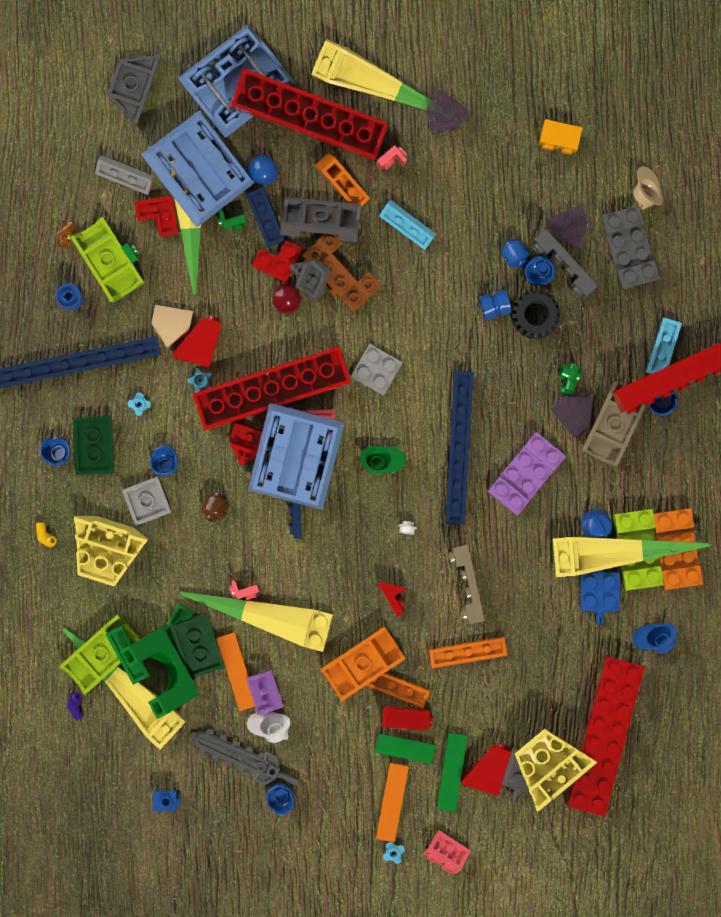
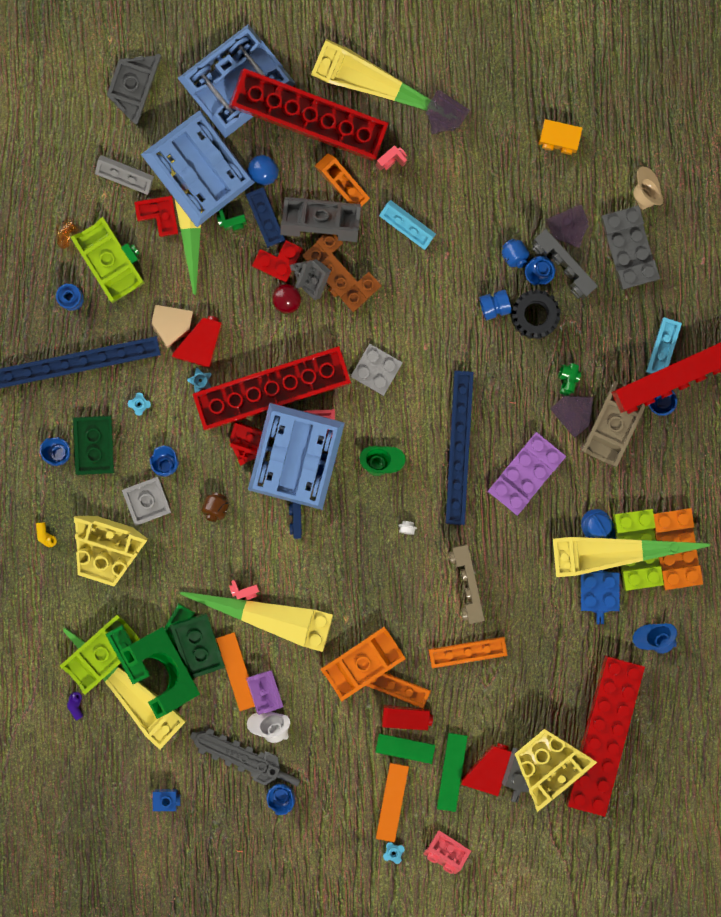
red slope [378,581,407,617] -> none

